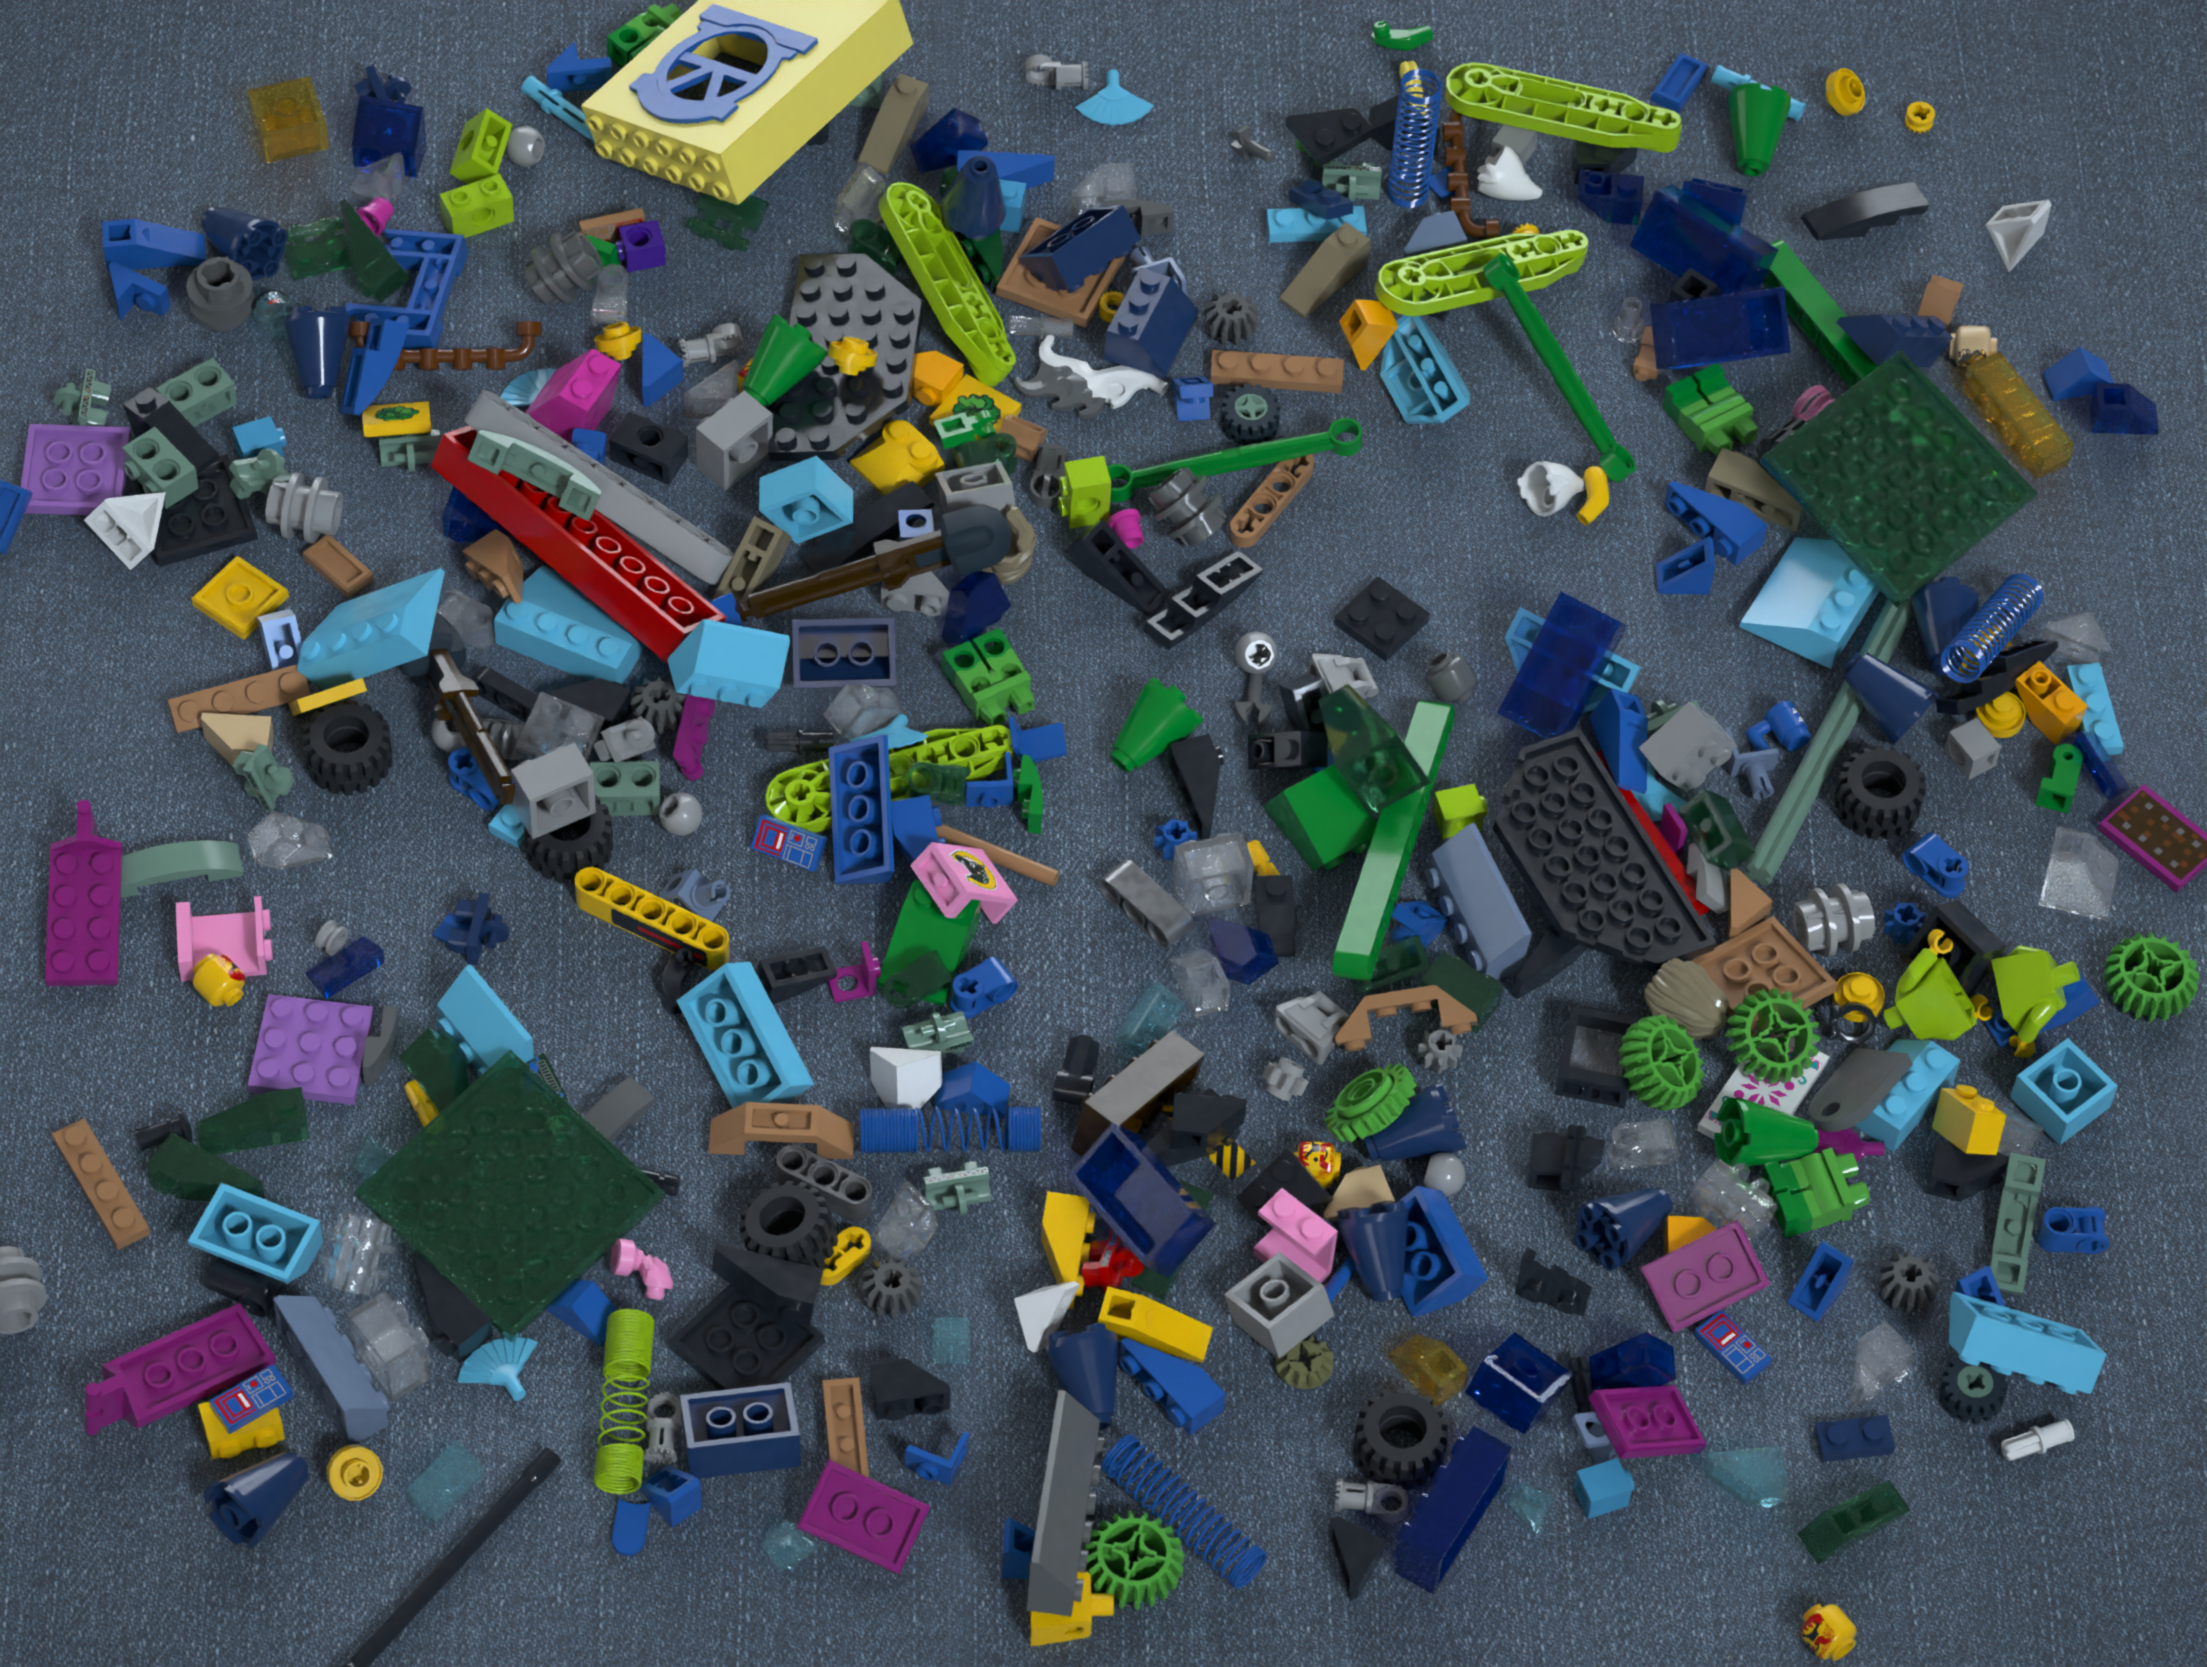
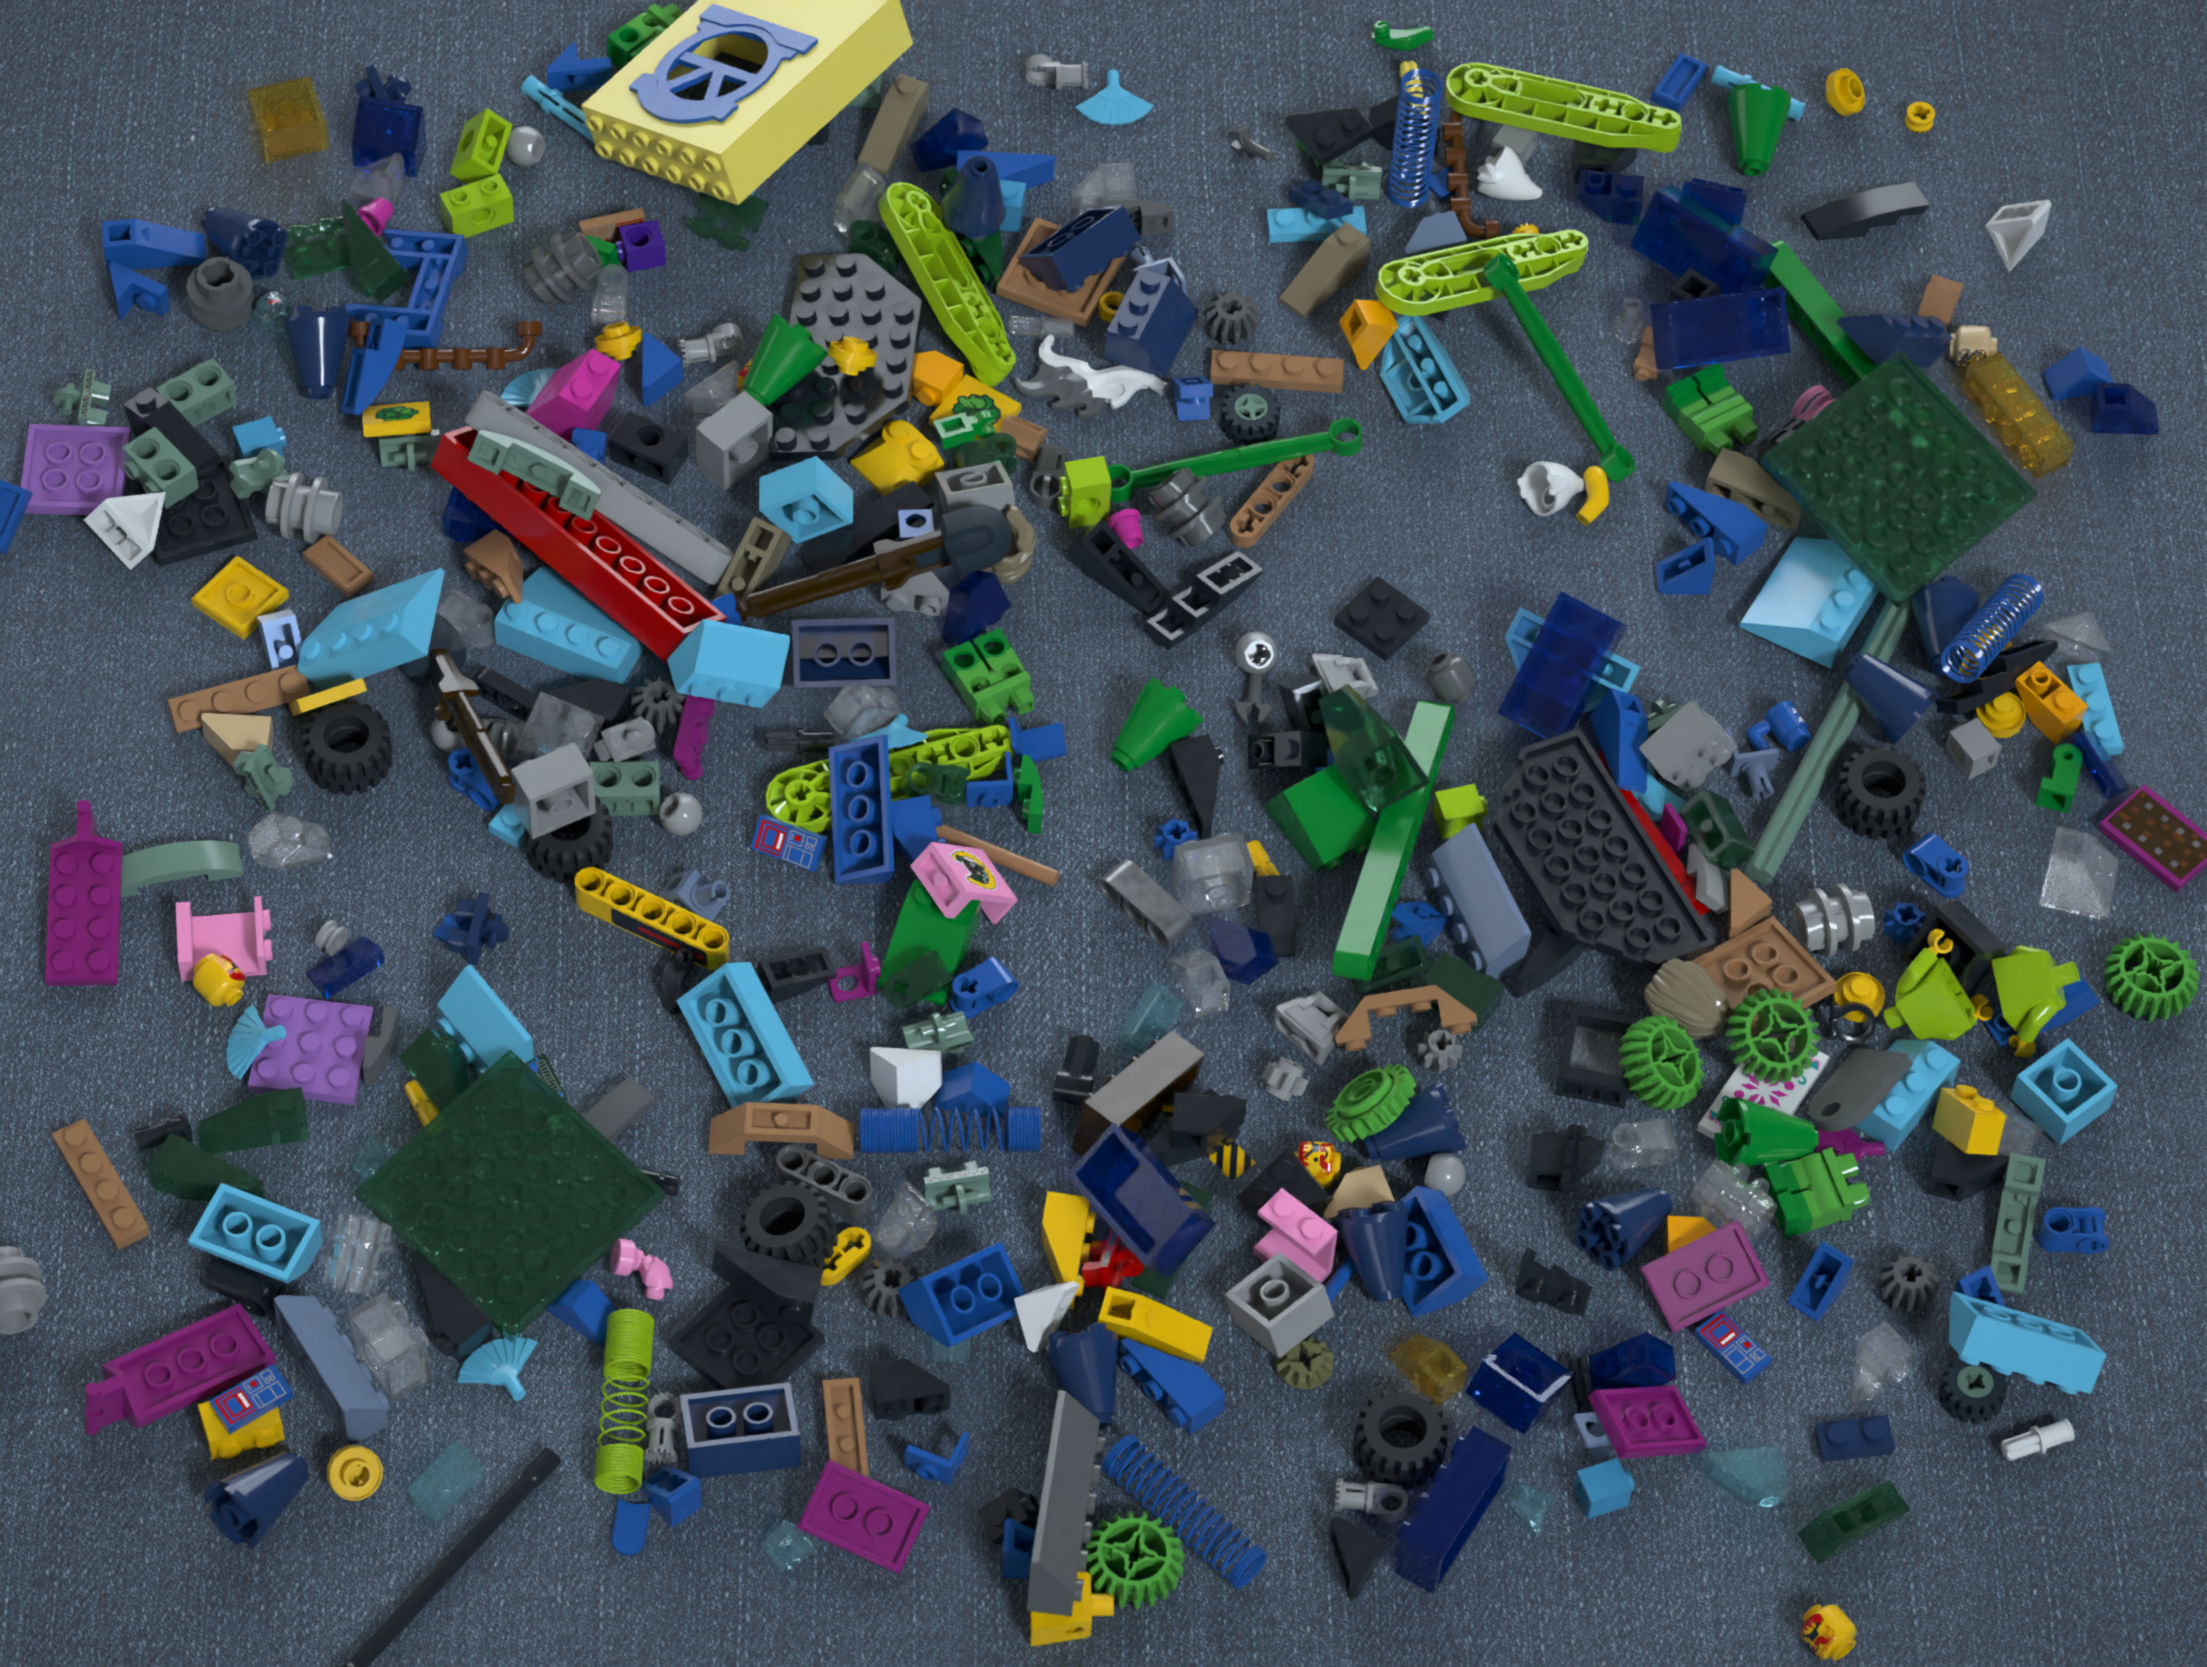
none -> medium azure hand [226,1005,286,1080]
none -> blue slope [897,1242,1025,1348]
none -> black bracket [977,1487,1040,1544]

